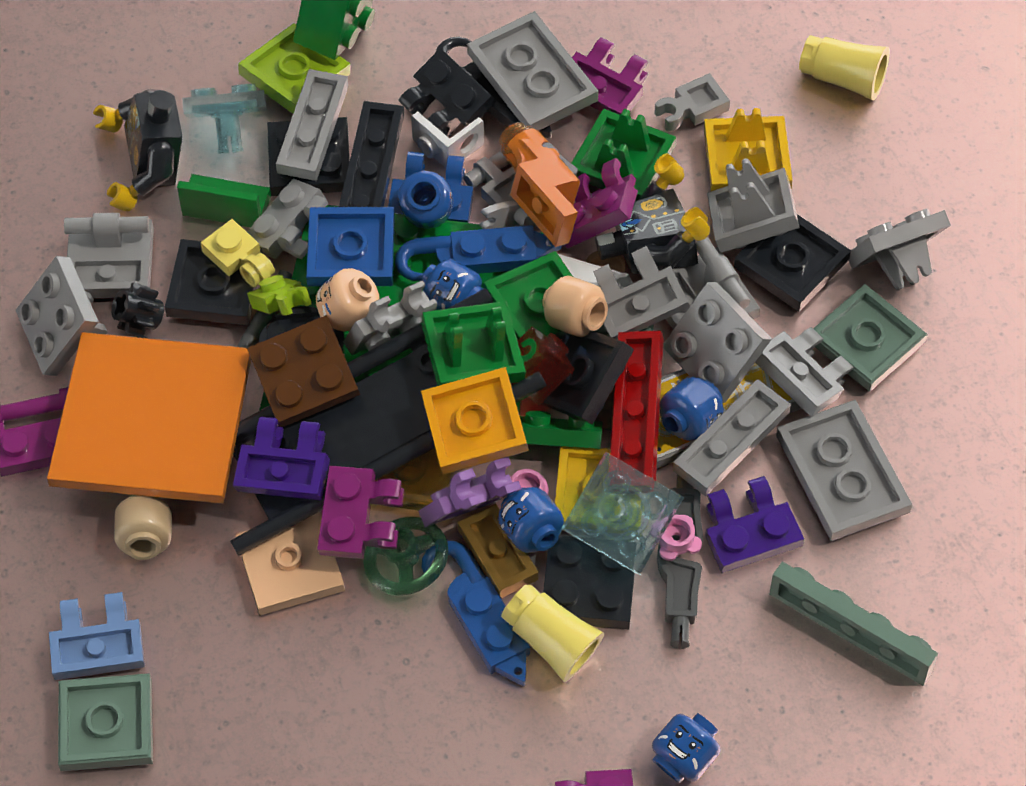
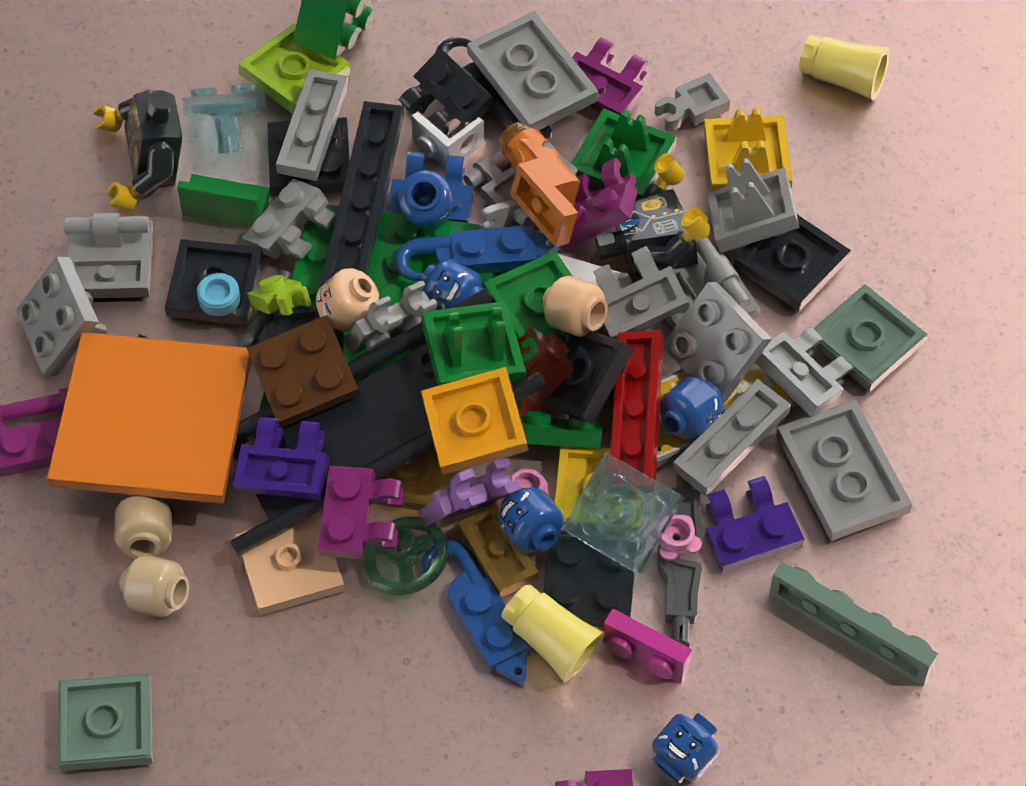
medium blue plate [49,592,145,680] -> none
black gear [111,282,164,336] -> none
light yellow plate [200,219,275,288] -> none
blue plate [306,207,394,286] -> none
light grey plate [848,209,951,290] -> none
none -> tan head [119,555,189,617]
none -> medium azure tile [197,273,240,316]
none -> dark pink plate [603,609,693,683]

